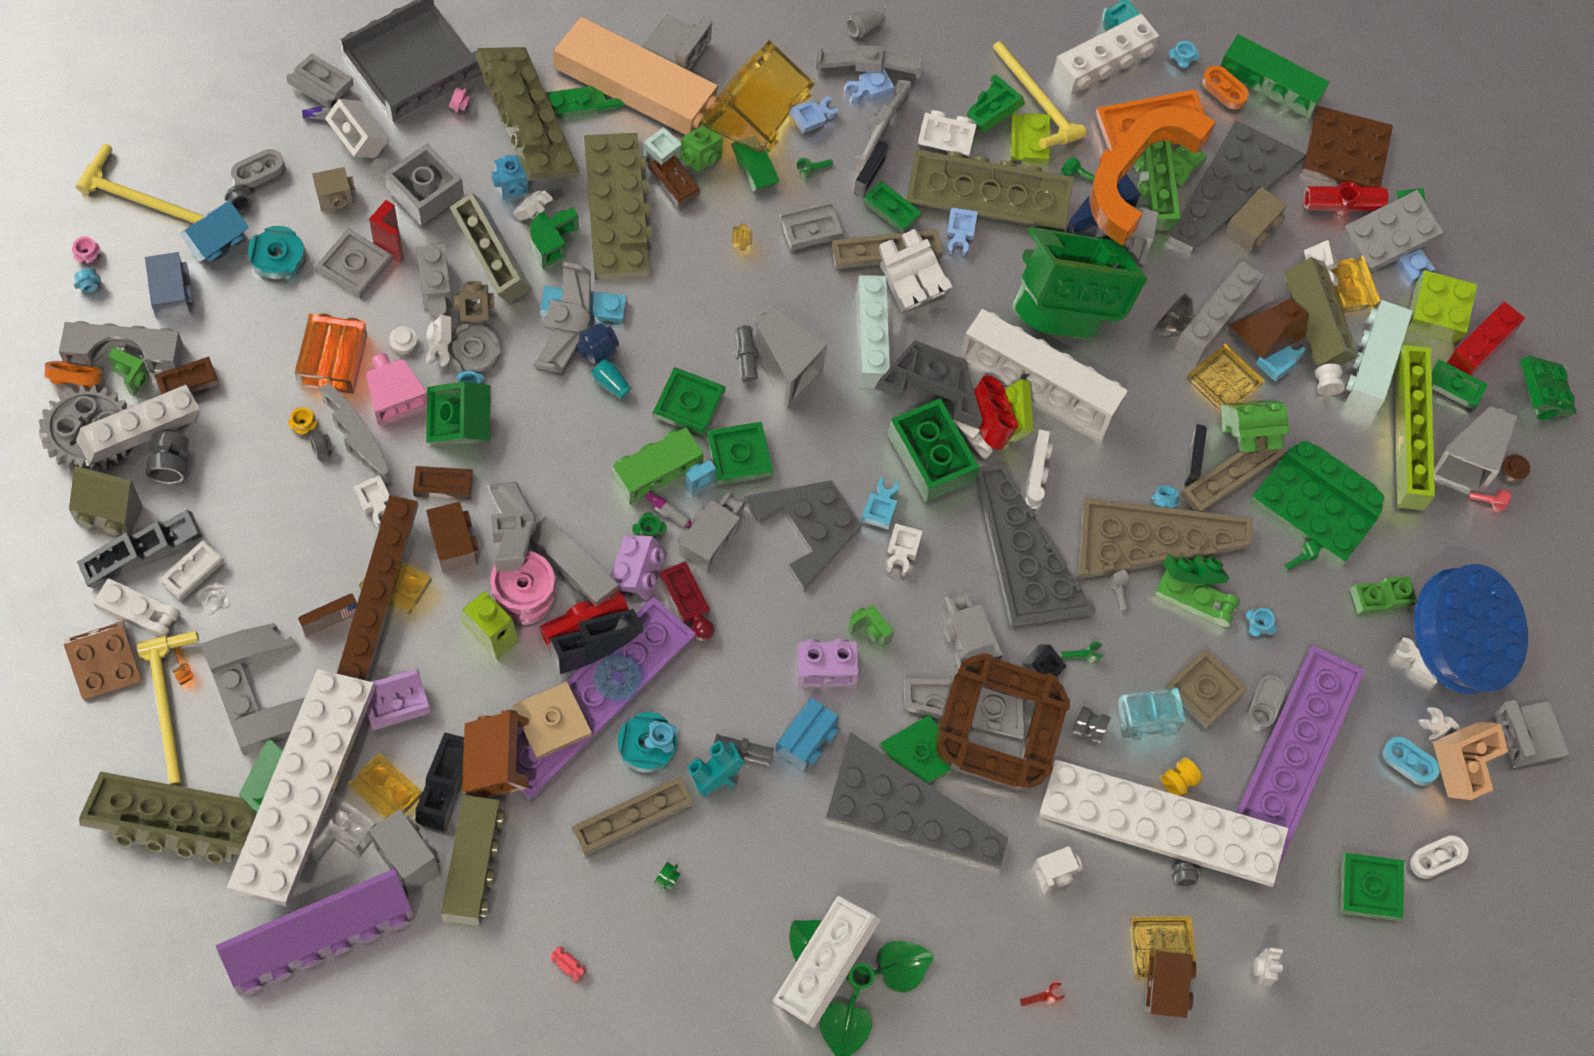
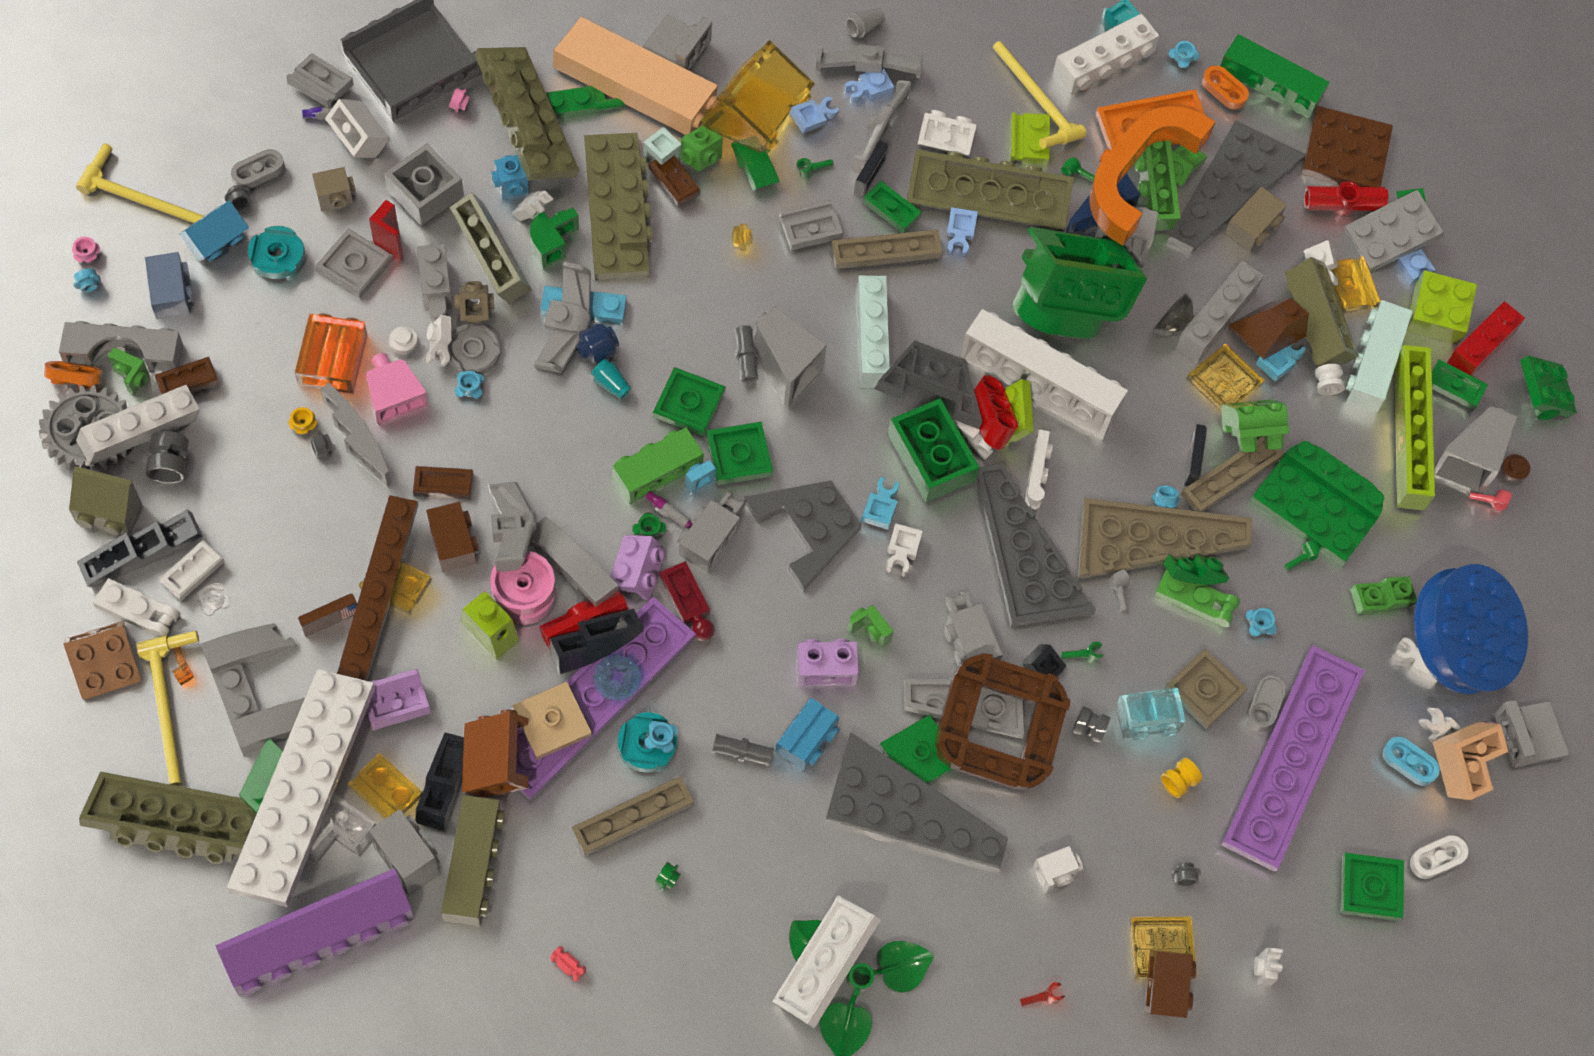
white plate [353,475,389,529] -> none
green slope [426,381,491,444] -> none
teal hips [688,740,745,797] -> none
white hips [878,229,952,314] -> none
green wing [967,74,1025,134] -> none
white plate [1039,760,1288,887] -> none

